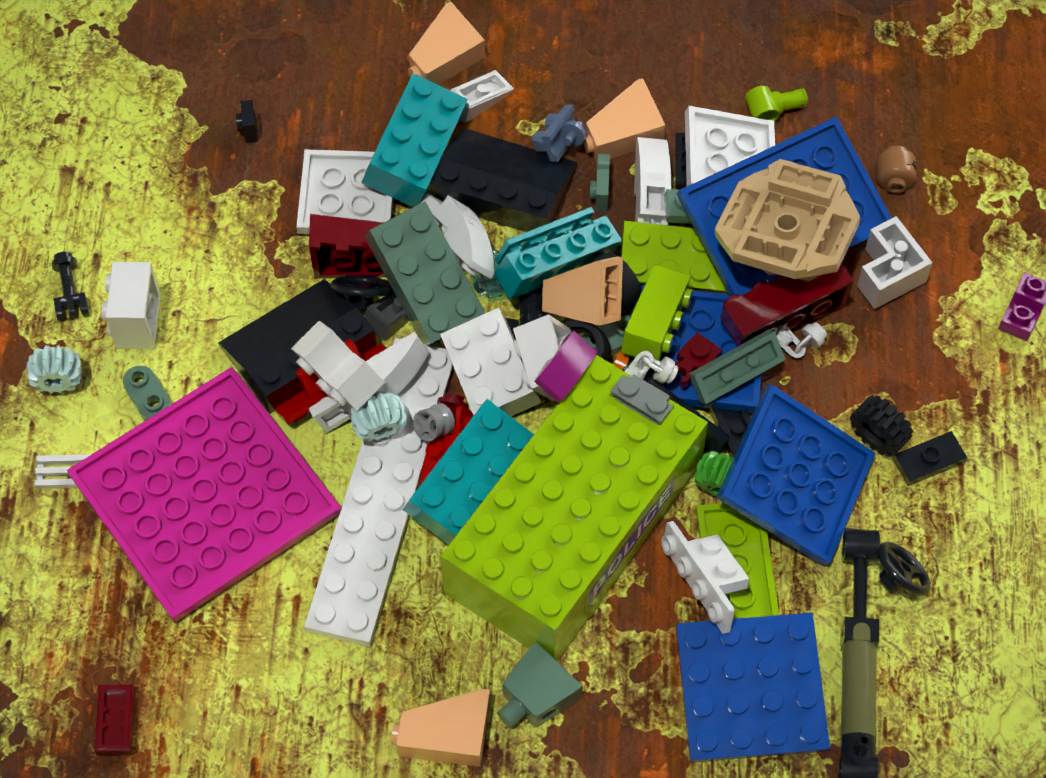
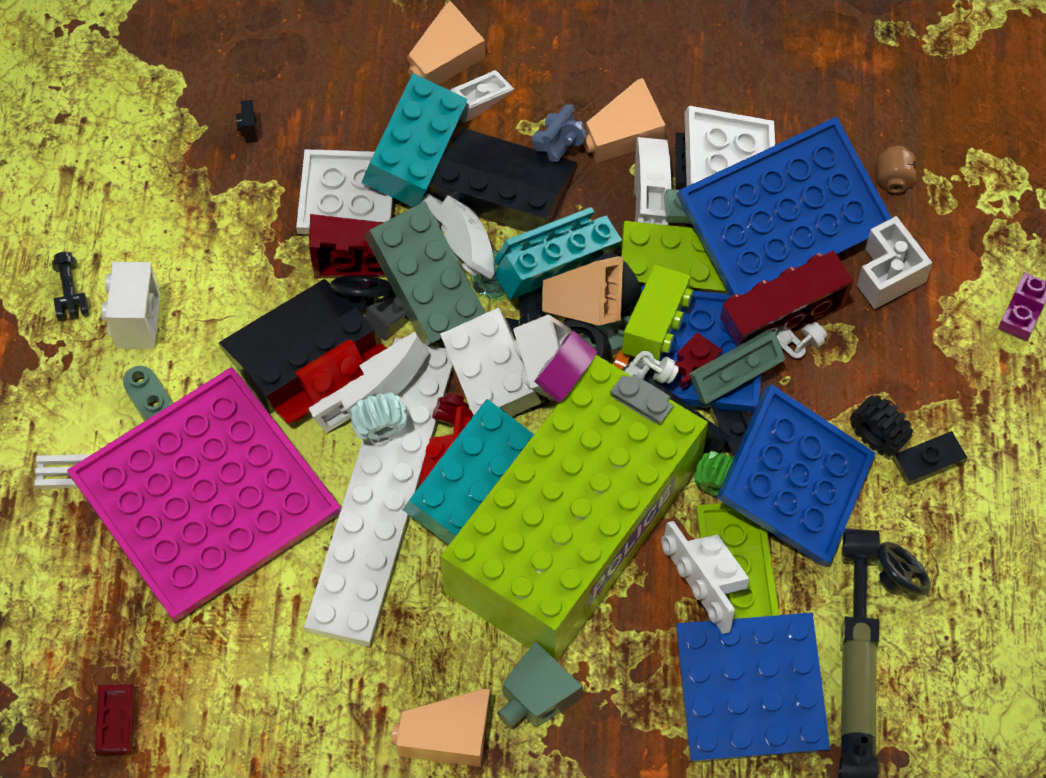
light aqua gear [26,345,82,394] -> none
white brick [291,321,385,411] -> none
light grey wheel [413,403,455,442] -> none
sand green plate [590,154,610,212] -> none
tan piece [715,159,860,282] -> none
lime pin [745,86,808,122] -> none

